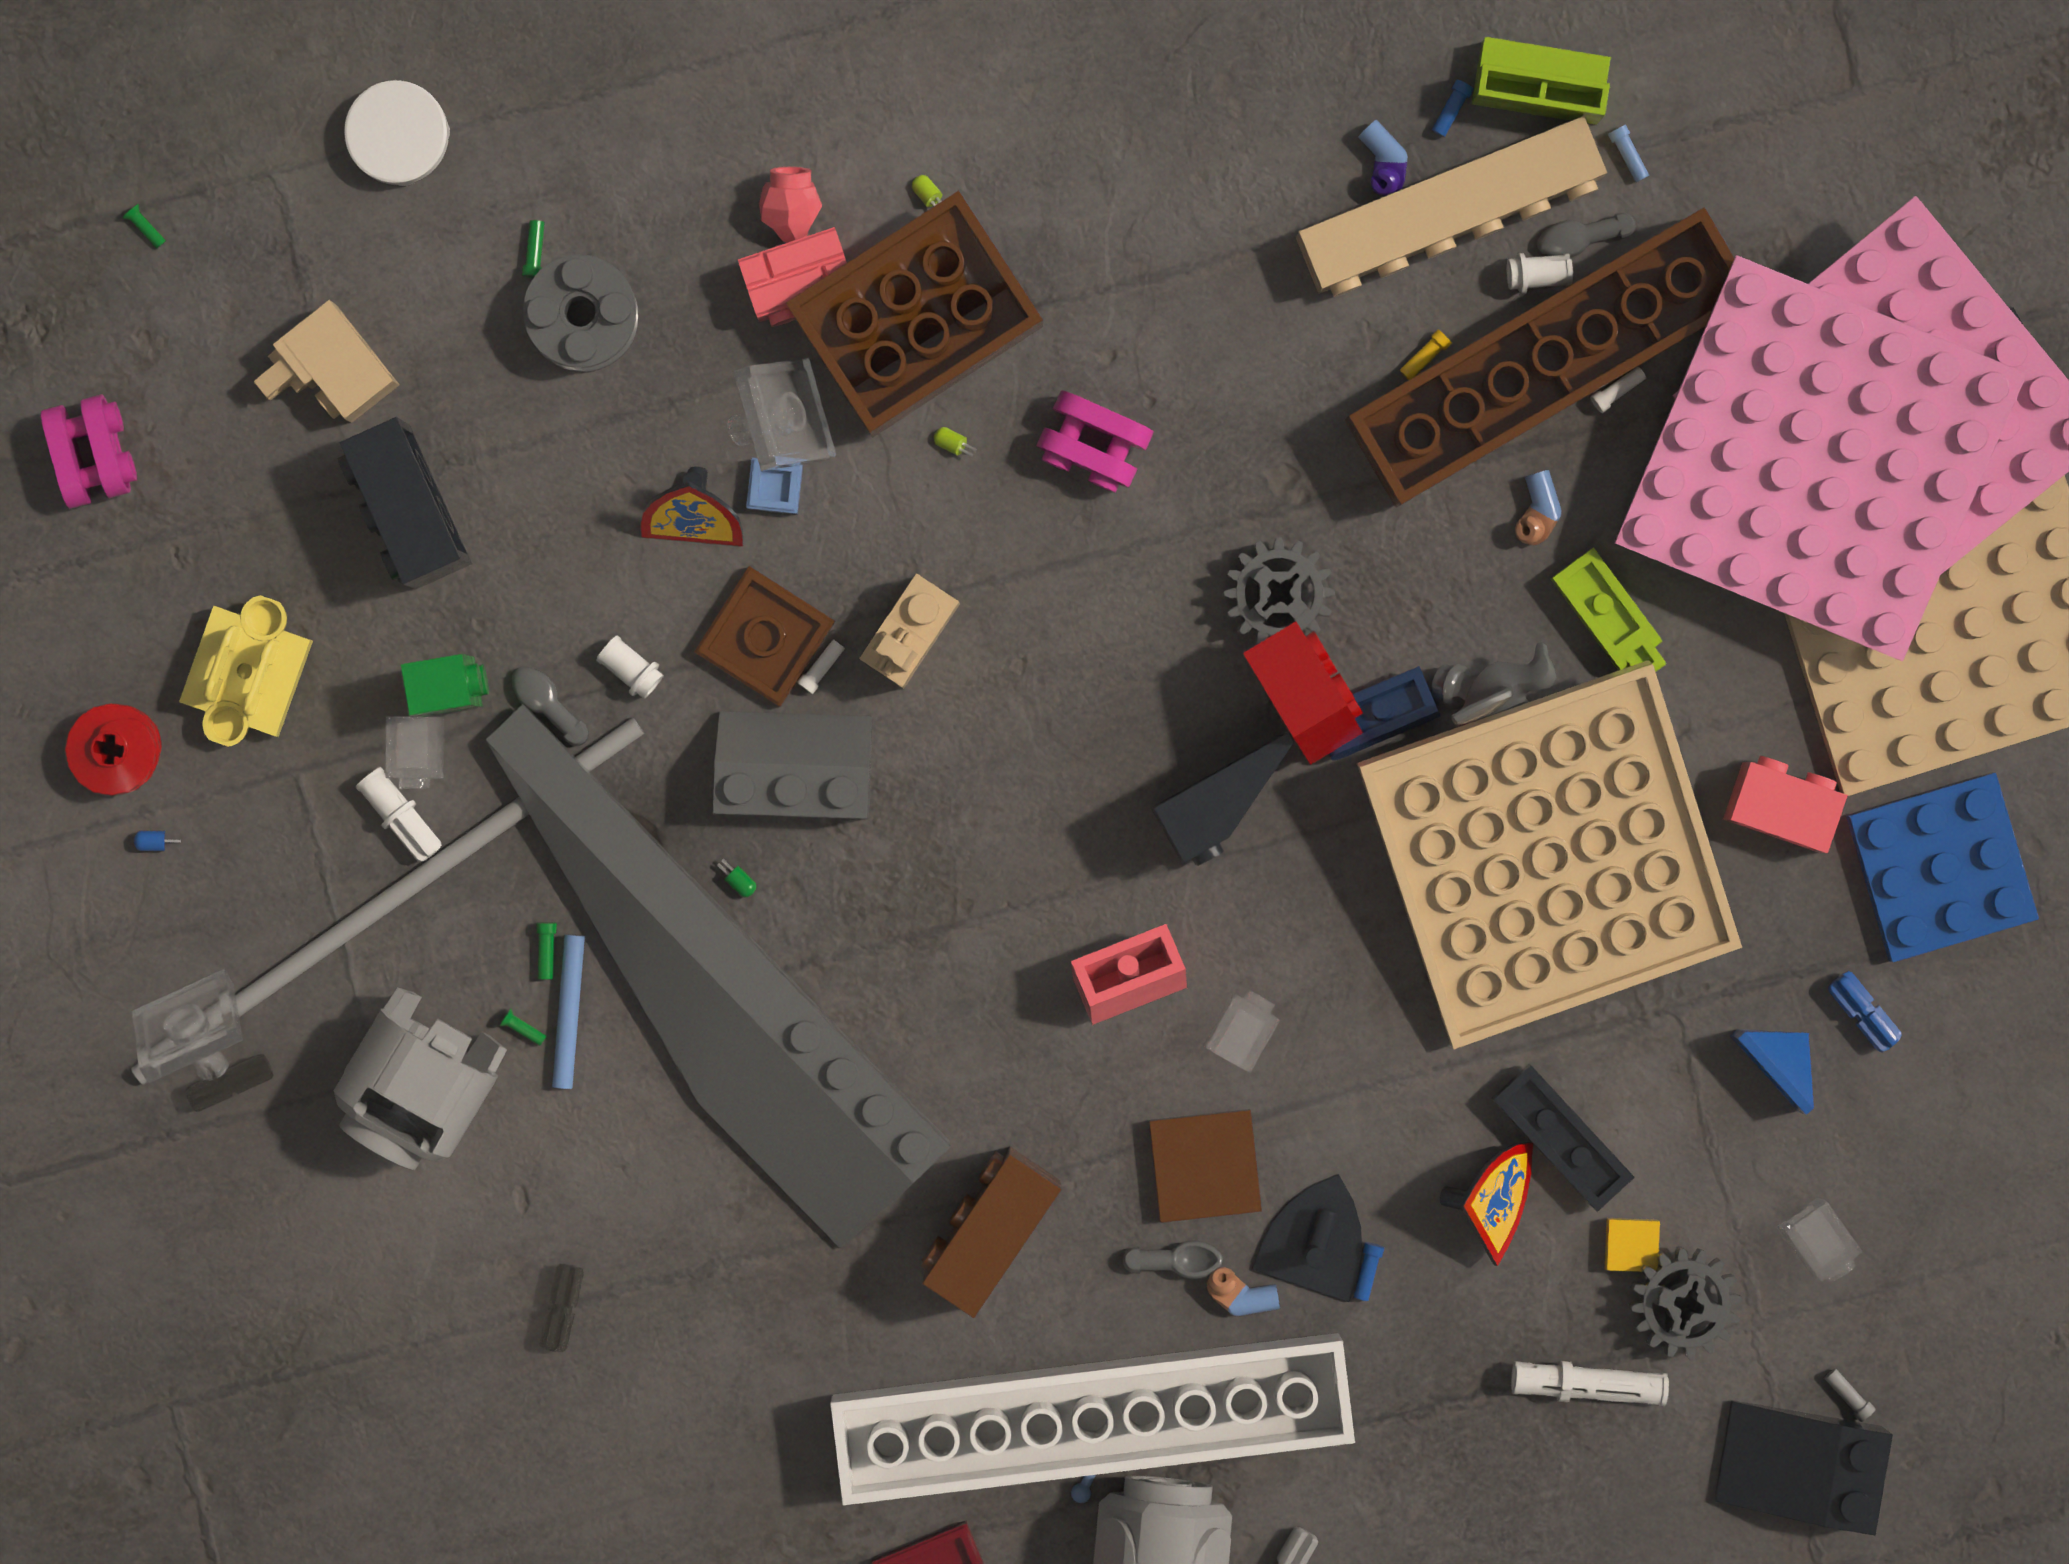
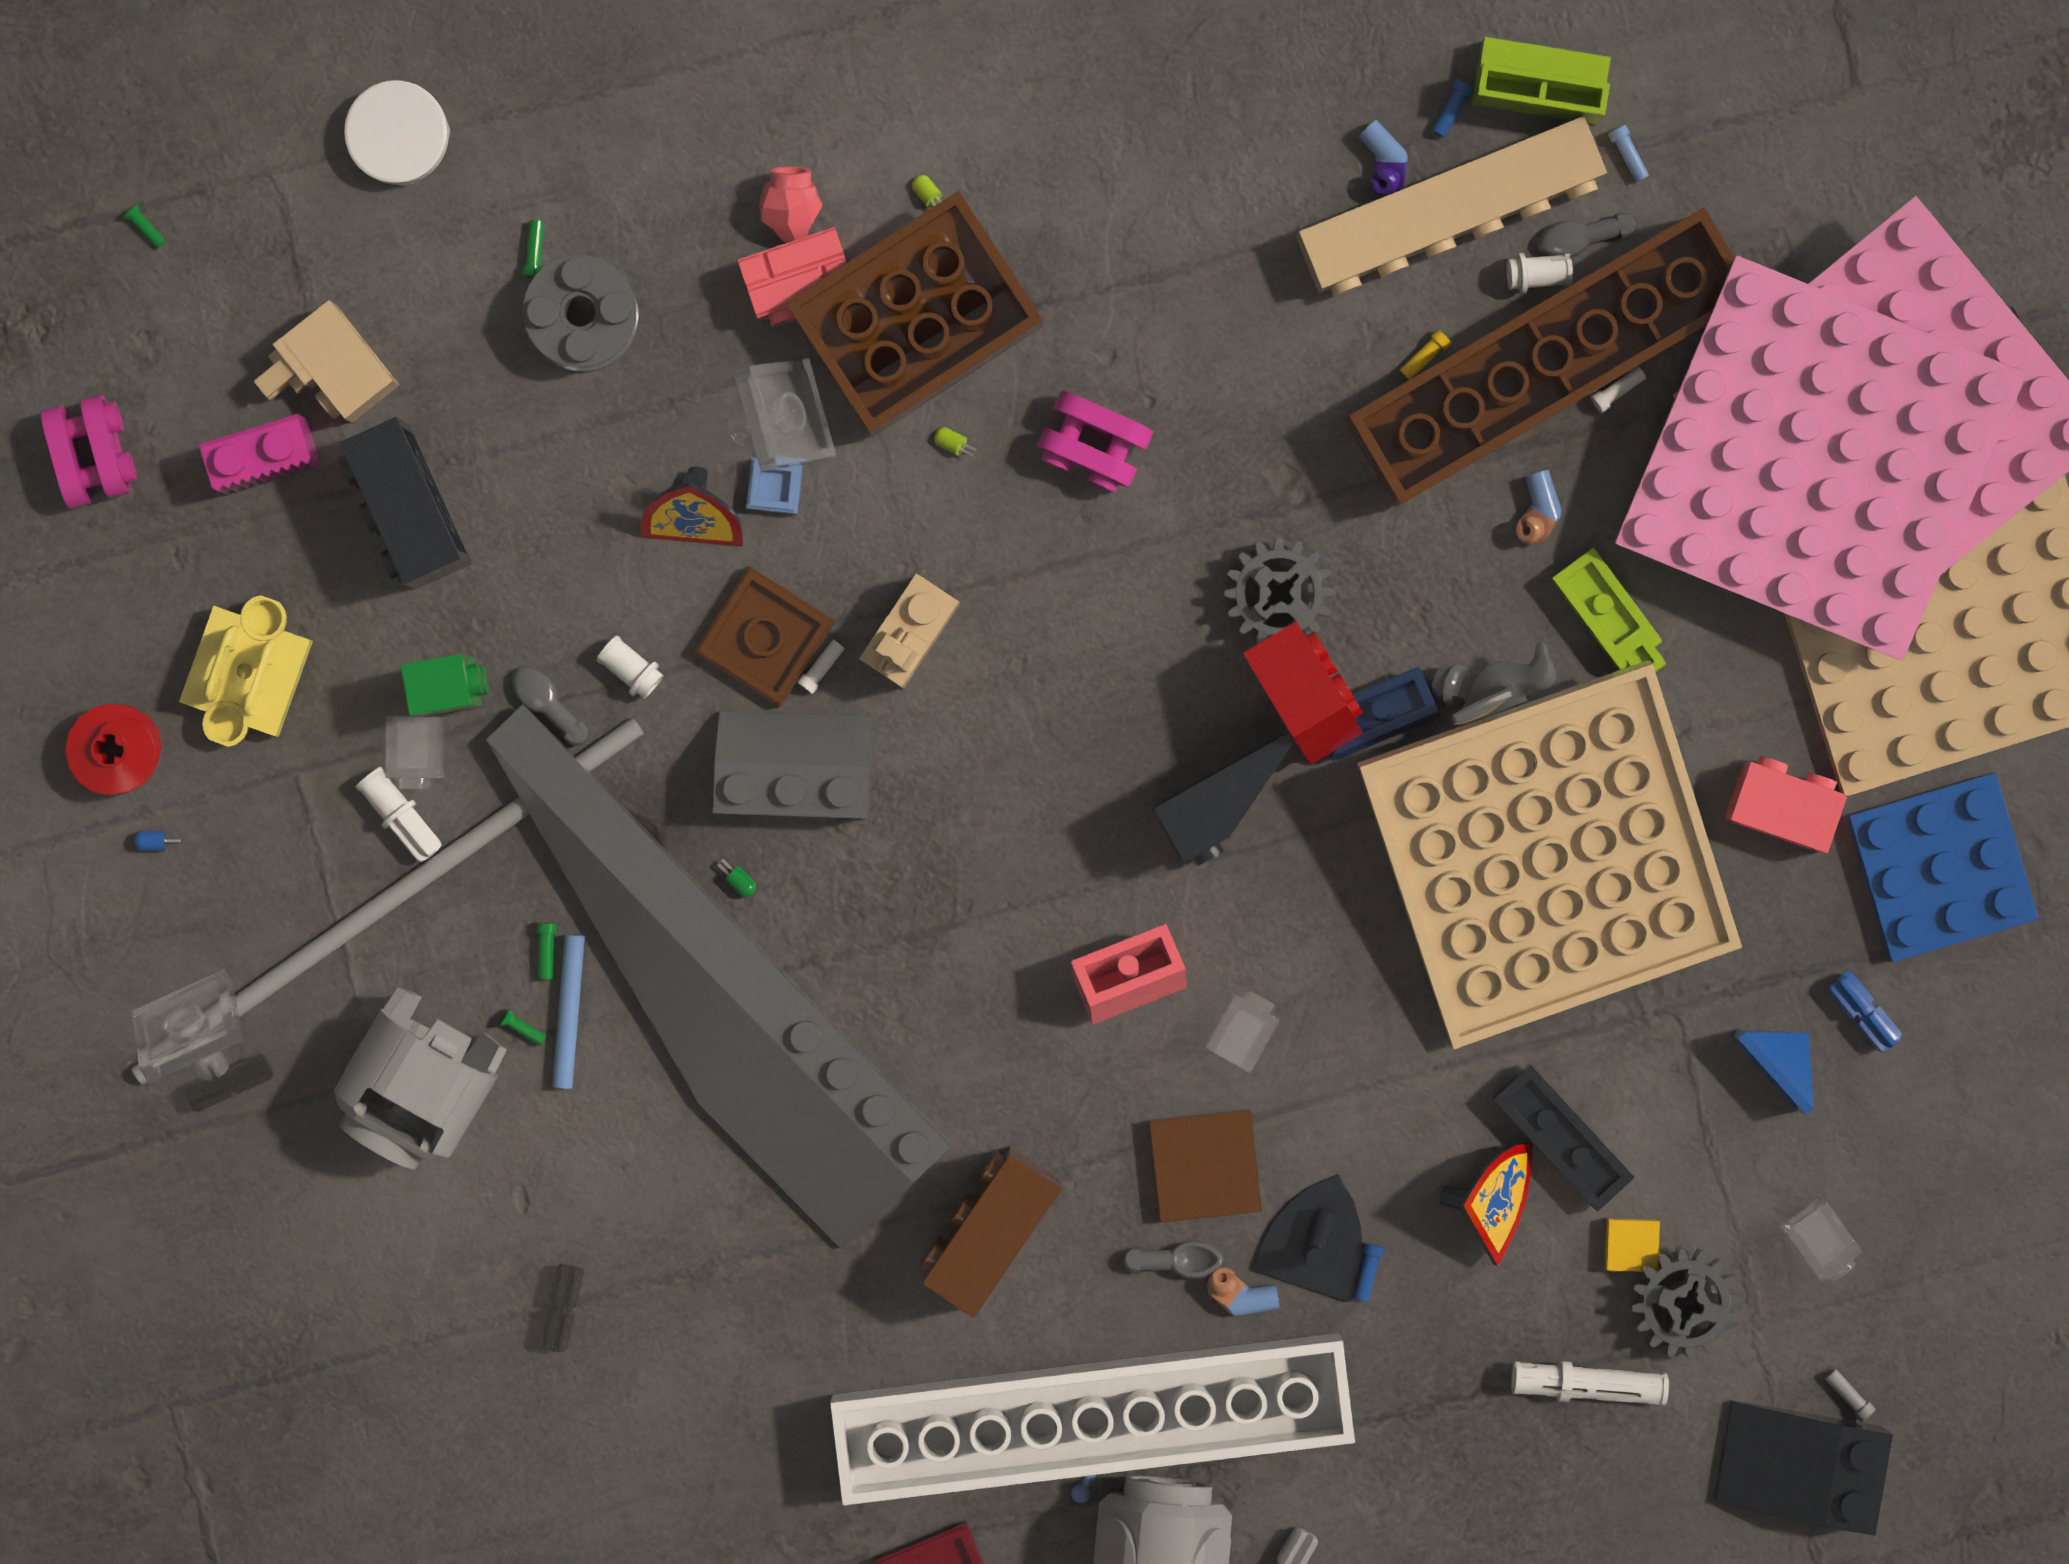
none -> dark pink brick [199,414,320,495]

